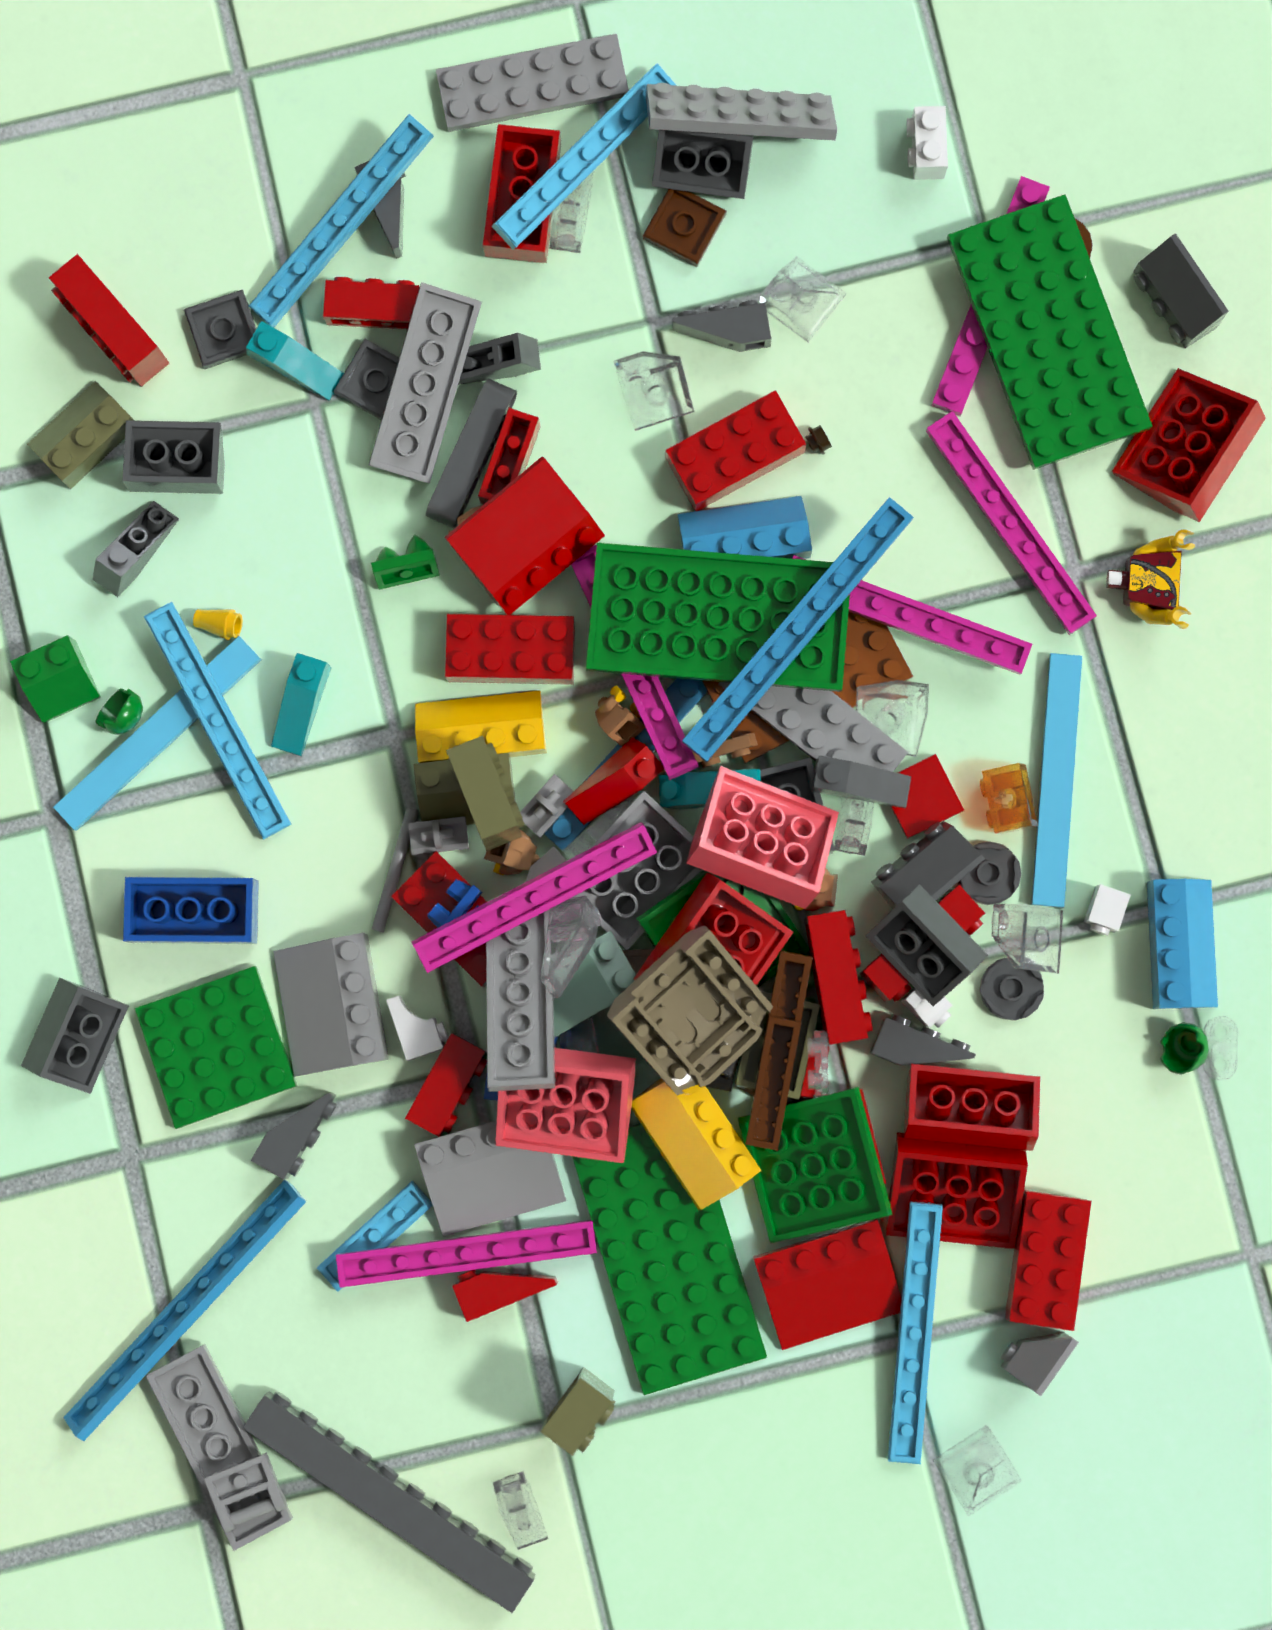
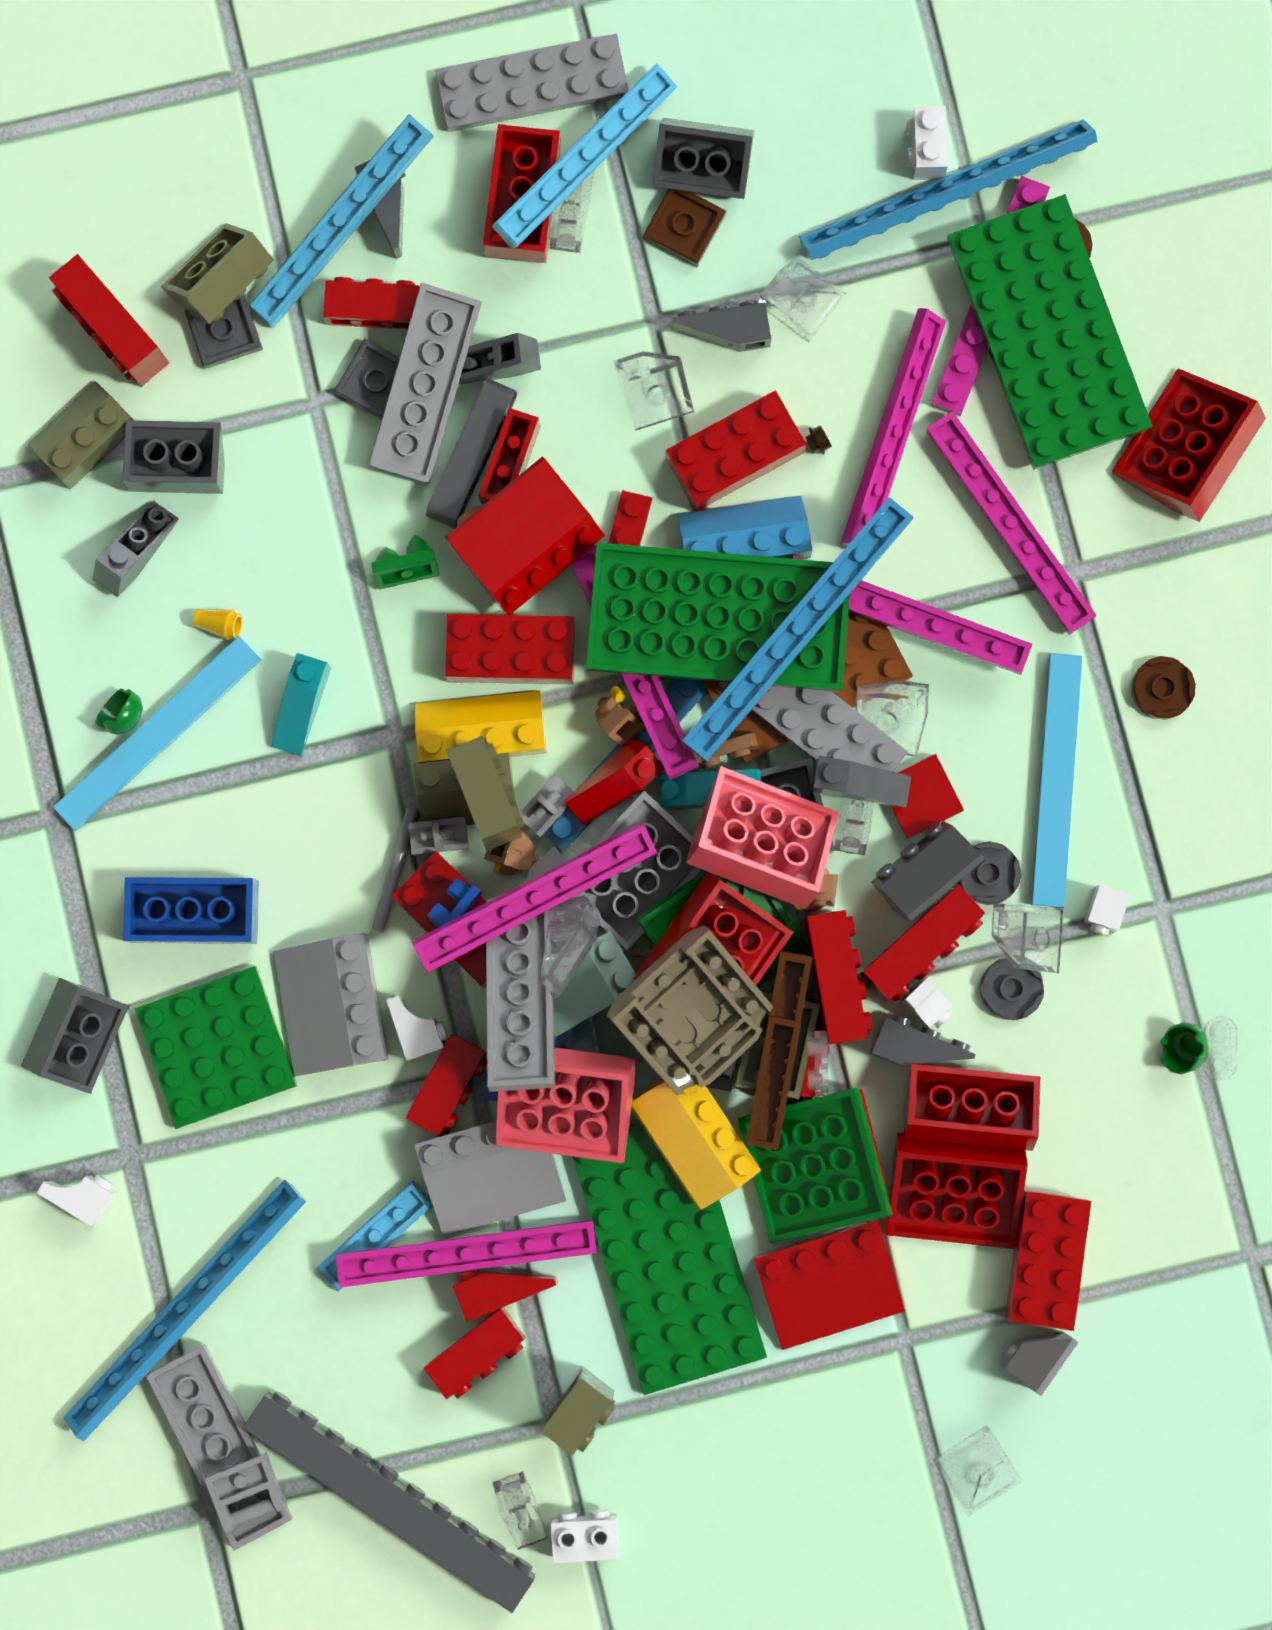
green slope [10,635,101,723] -> none
medium azure tile [144,602,292,839] -> none
slope [246,321,344,401] -> none
dark grey slope [251,1093,337,1180] -> none
light grey plate [646,83,837,141] -> none
dark grey slope [865,884,988,1007] -> none
medium azure tile [887,1201,943,1464] -> none
clear orange brick [980,763,1039,834] -> none
torso [1106,530,1195,629] -> none
dark grey slope [1133,233,1229,348] -> none
dark azure slope [1147,879,1218,1009] -> none
none -> white arch [37,1174,118,1227]
none -> olive slope [161,223,274,324]
none -> red brick [423,1307,526,1400]
none -> white brick [551,1509,619,1563]
none -> red plate [608,490,653,546]
none -> dark azure plate [799,119,1098,260]
none -> dark pink plate [841,308,946,546]
none -> reddish brown tile [1131,656,1196,720]

